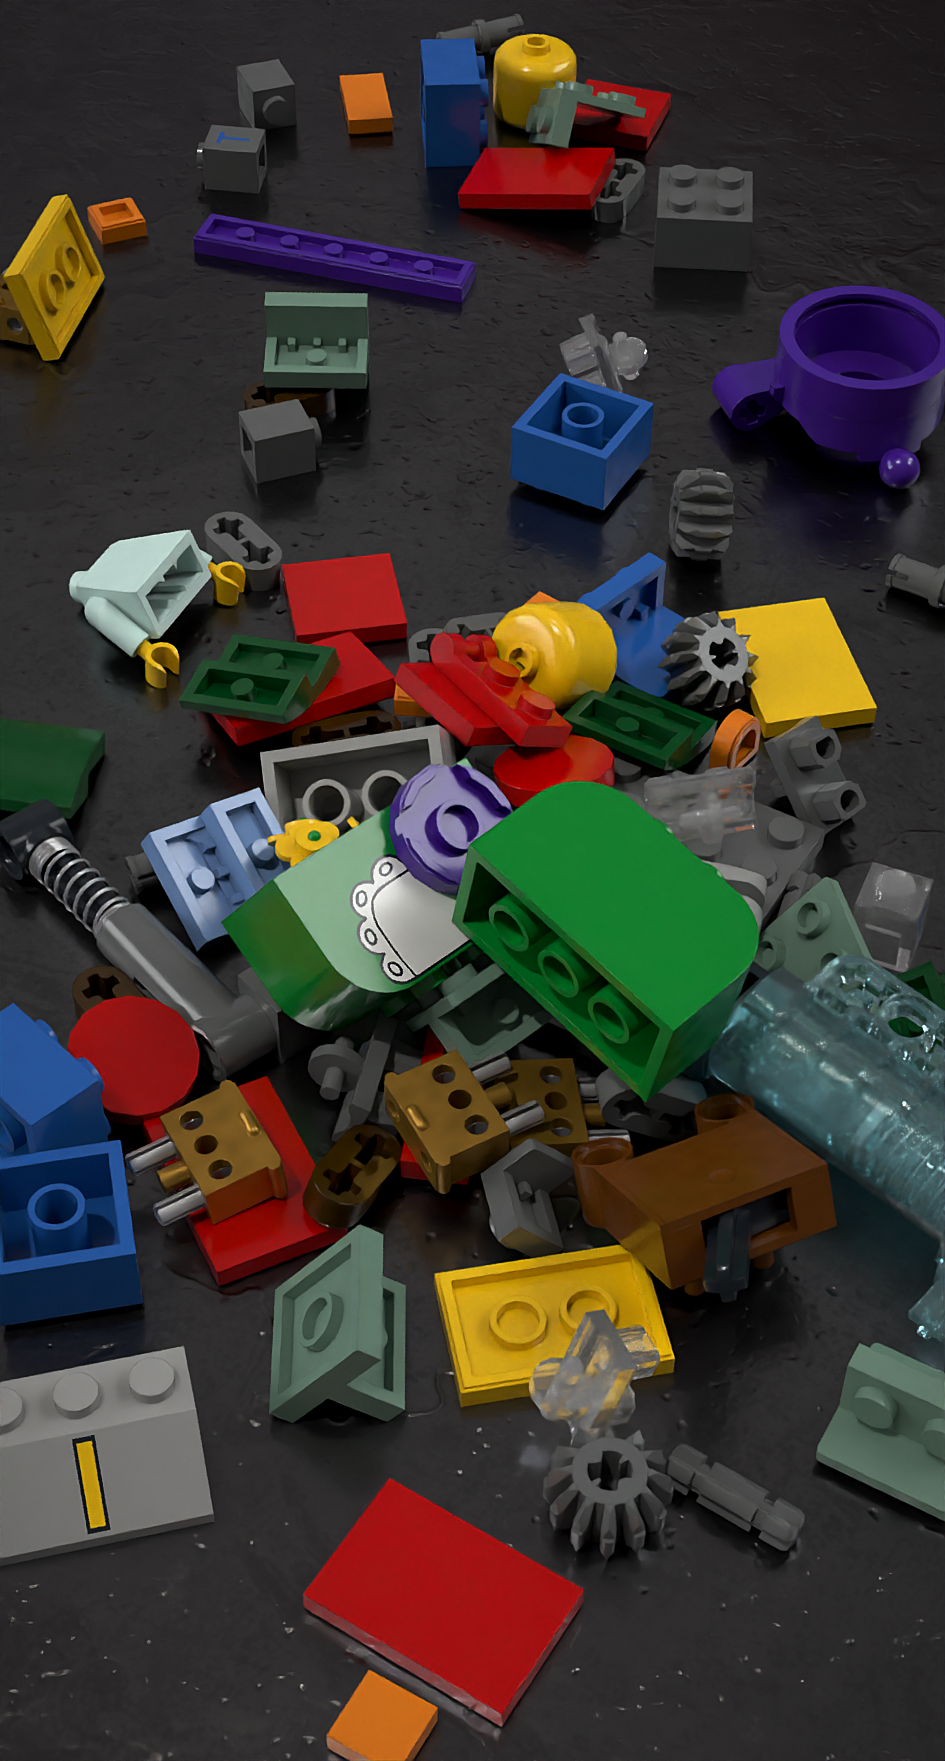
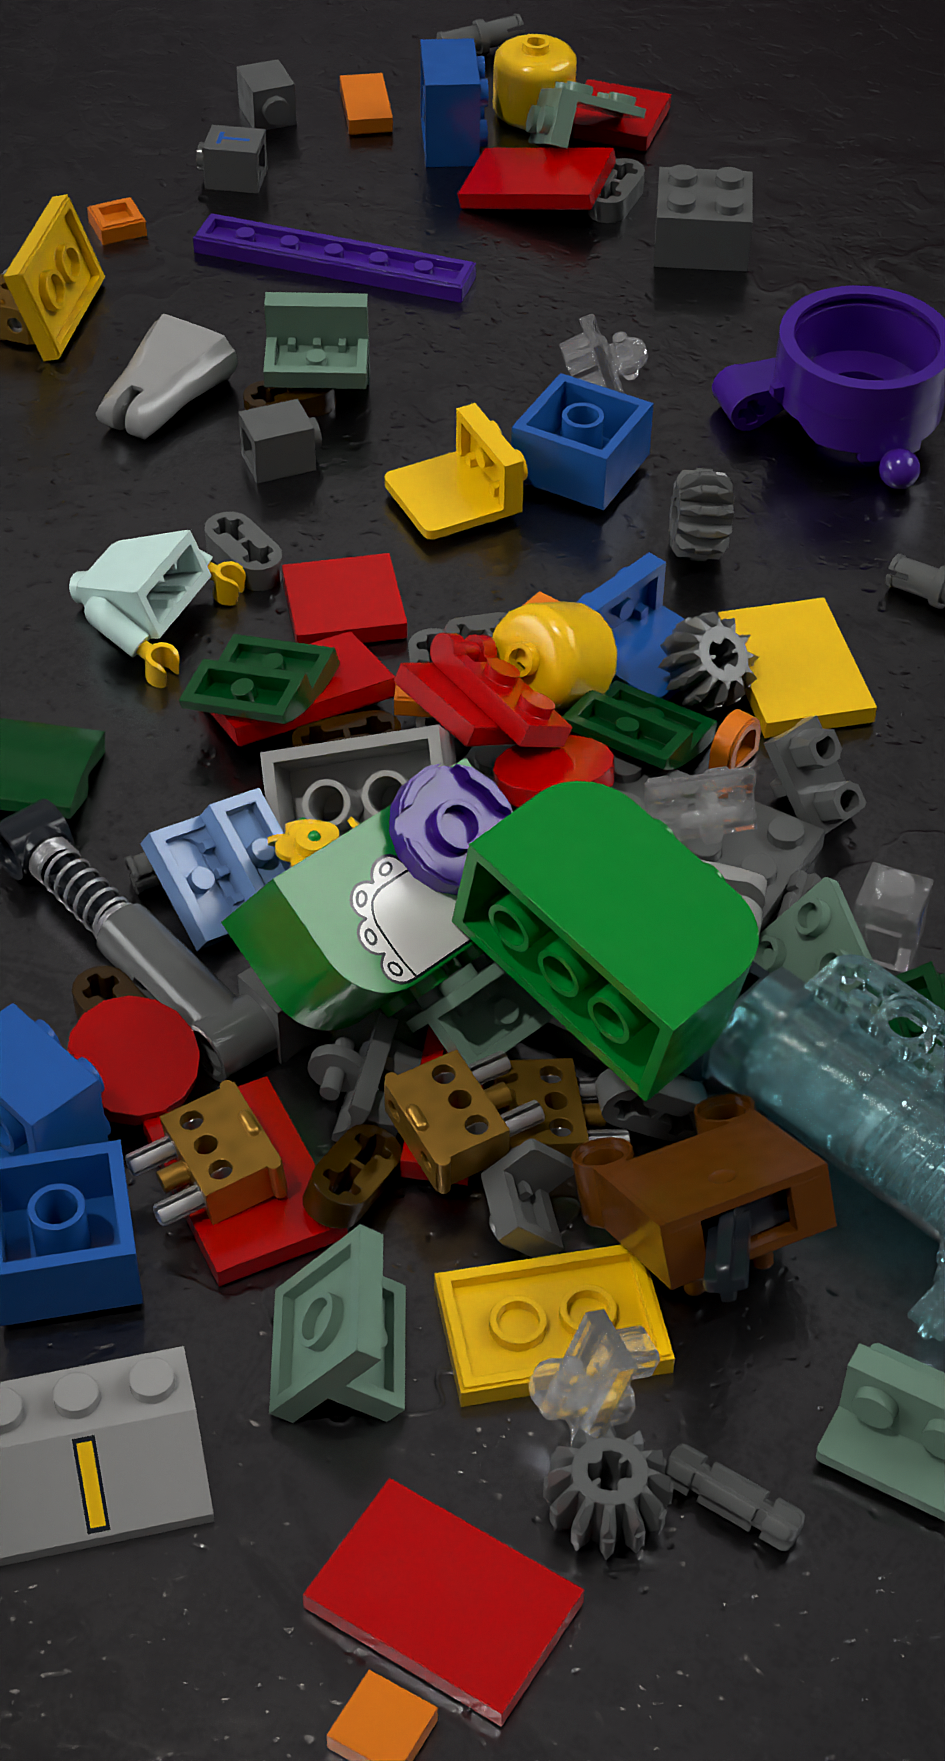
none -> light grey piece [96,314,238,440]
none -> yellow bracket [385,403,528,539]

